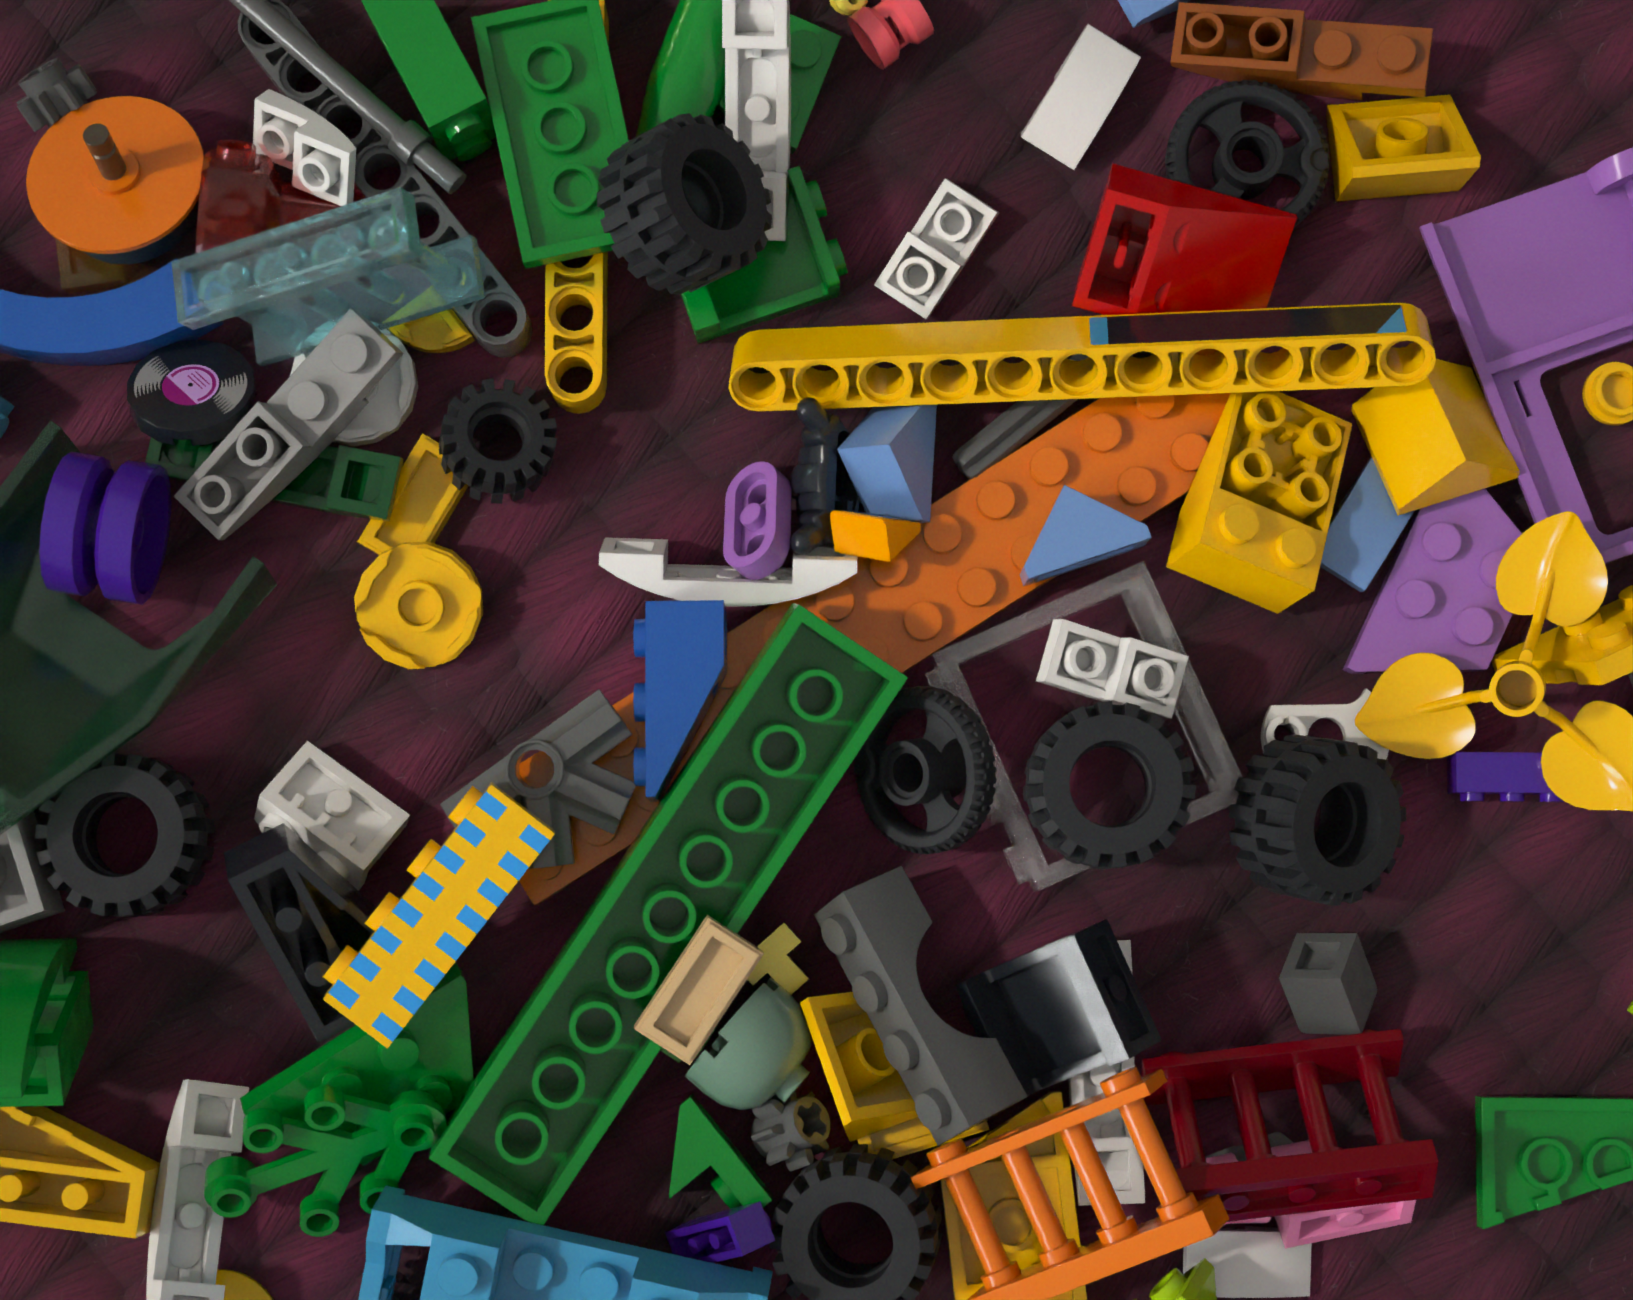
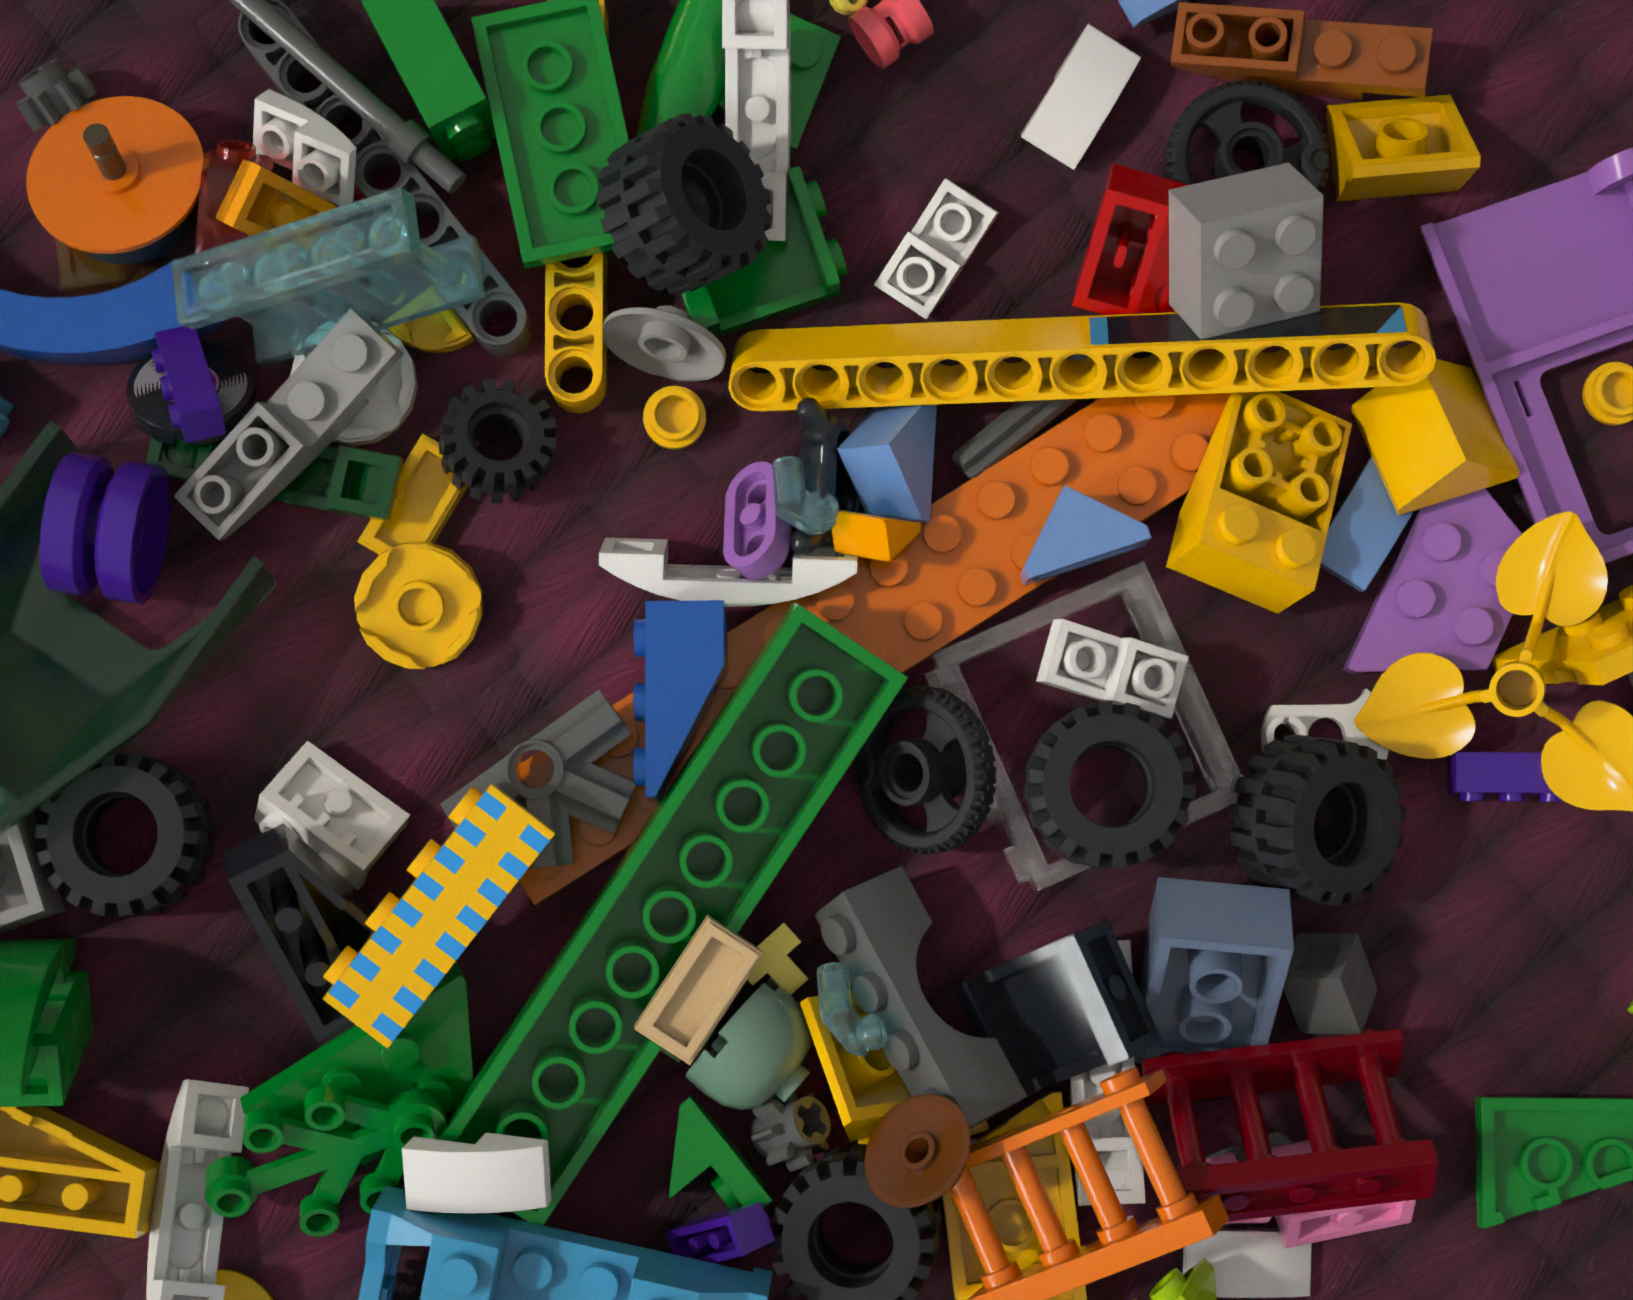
none -> dark purple piece [151,324,226,443]
none -> light orange slope [216,160,335,264]
none -> white slope [402,1133,552,1213]
none -> light grey dish [602,305,726,381]
none -> yellow plate [643,386,706,450]
none -> clear light blue arm [772,456,839,535]
none -> clear light blue arm [817,962,887,1056]
none -> reddish brown piece [864,1094,971,1208]
none -> sand blue slope [1134,877,1294,1064]
none -> light grey brick [1169,162,1324,340]

